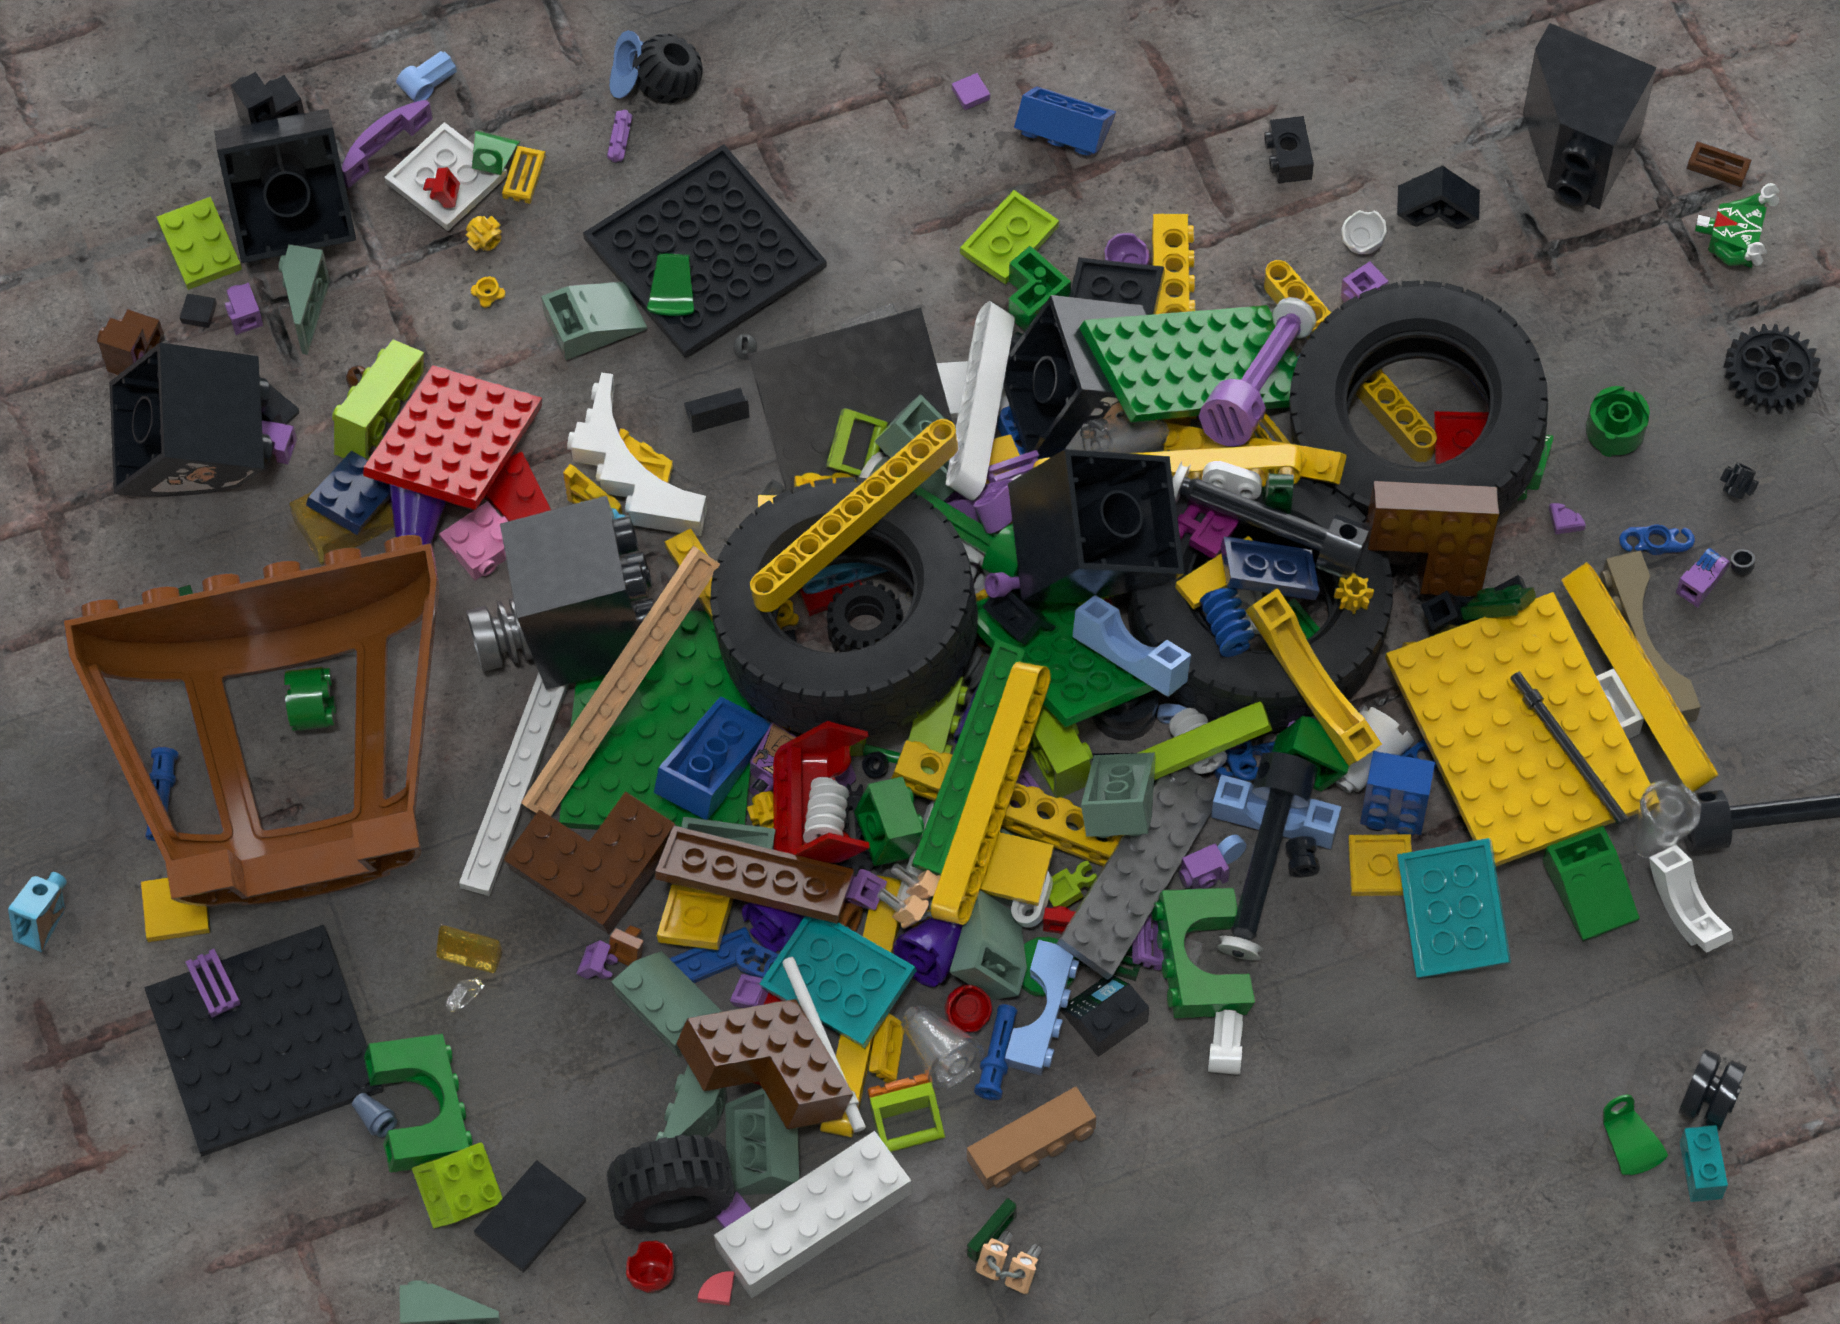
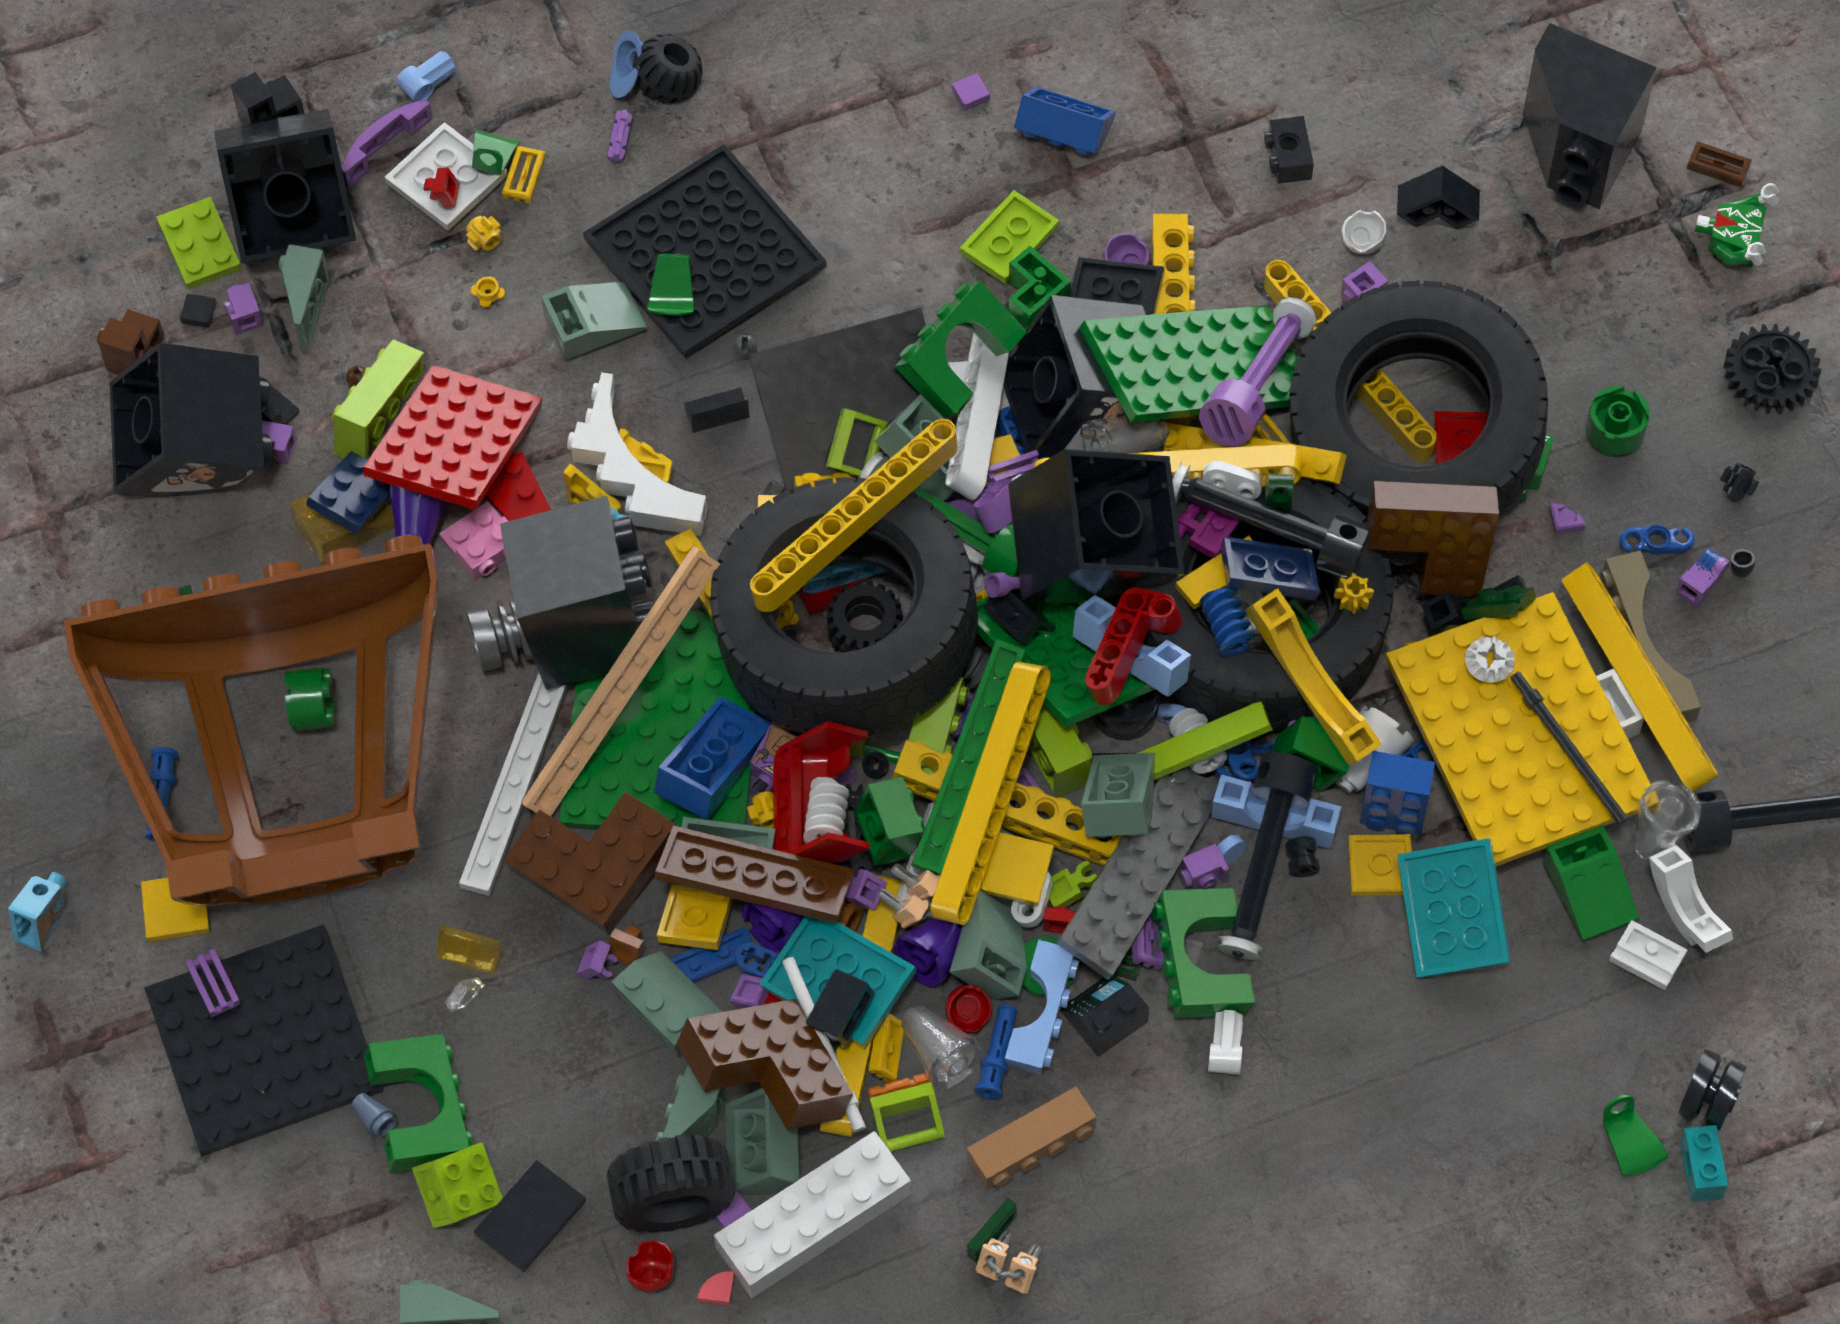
none -> black panel [806,969,876,1049]
none -> green arch [895,280,1027,417]
none -> red beam [1085,587,1182,705]
none -> white gear [1465,635,1515,683]
none -> white plate [1609,920,1687,990]

